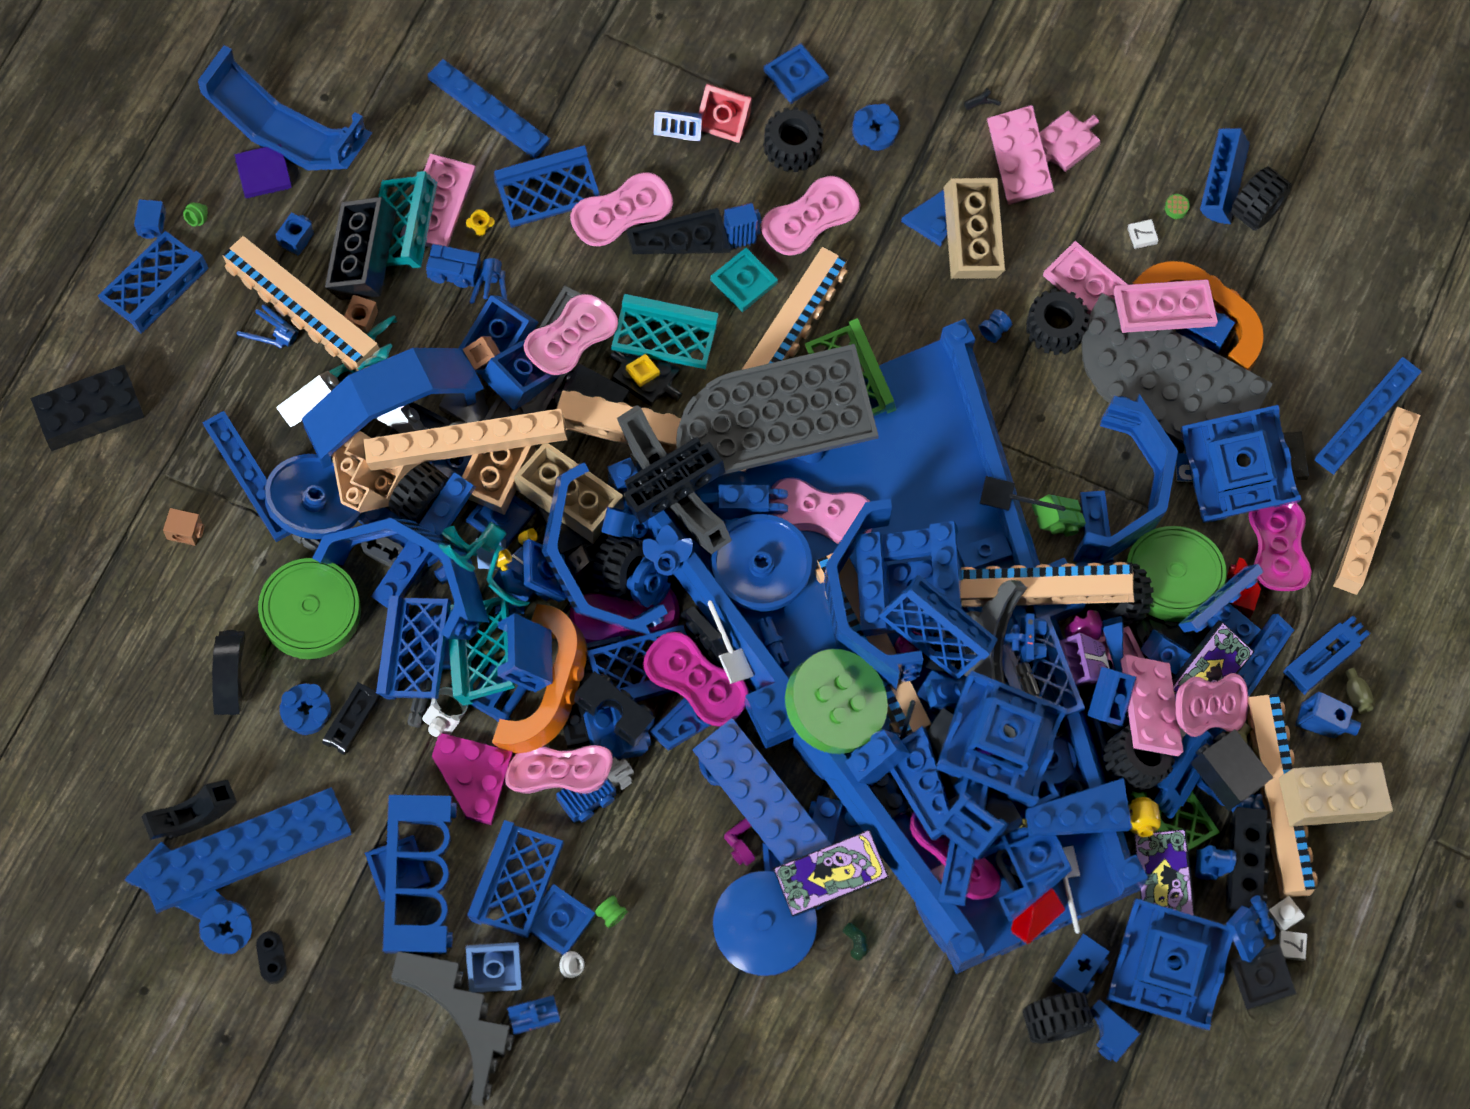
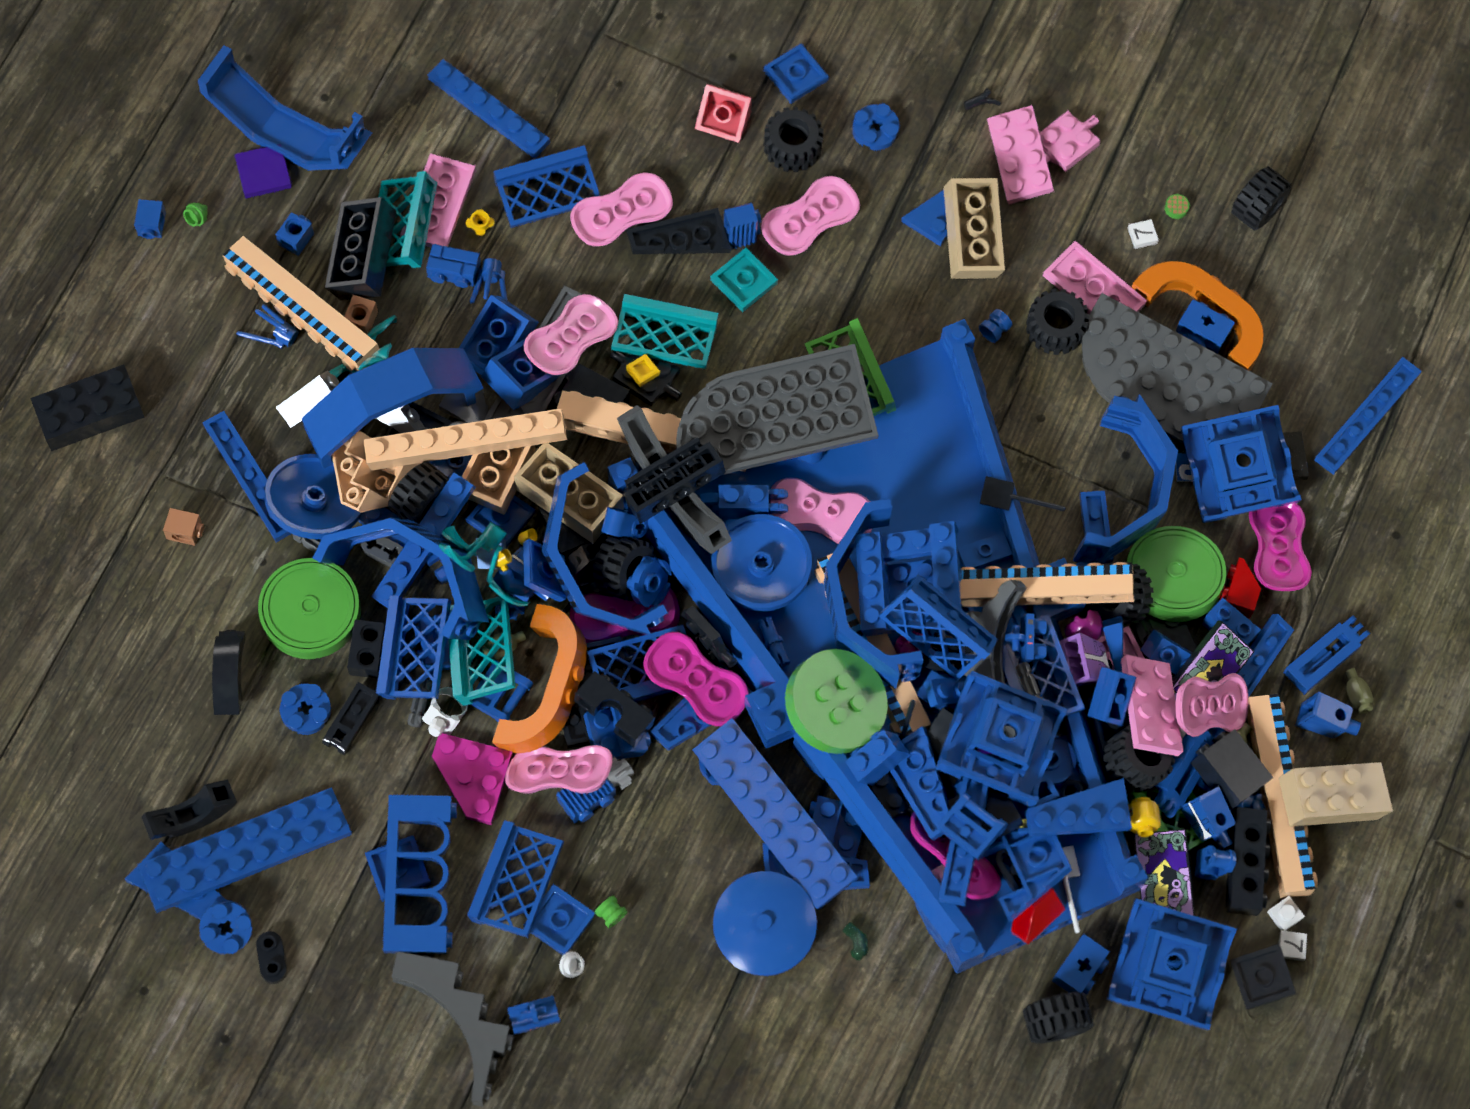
blue fence [98,231,209,334] -> none
nougat brick [463,336,500,370] -> none
medium blue slope [466,942,522,993] -> none
blue panel [498,613,553,692] -> none
blue plate [643,525,693,575] -> none
slope [654,110,702,141] -> none
white piece [708,600,754,684] -> none
magenta plate [724,818,755,866] -> none
light nougat brick [742,247,848,370] -> none
tile [773,829,889,917] -> none
bright green brick [1032,494,1086,537] -> none
blue arch [1090,1000,1139,1062] -> none
bright pink plate [1113,280,1218,333] -> none
blue plate [1178,564,1264,632] -> none
blue brick [1200,129,1250,224] -> none
blue plate [1226,896,1276,963] -> none
light nougat brick [1333,407,1420,595] -> none
none -> black brick [347,620,385,678]
none -> blue torso [1179,786,1235,850]

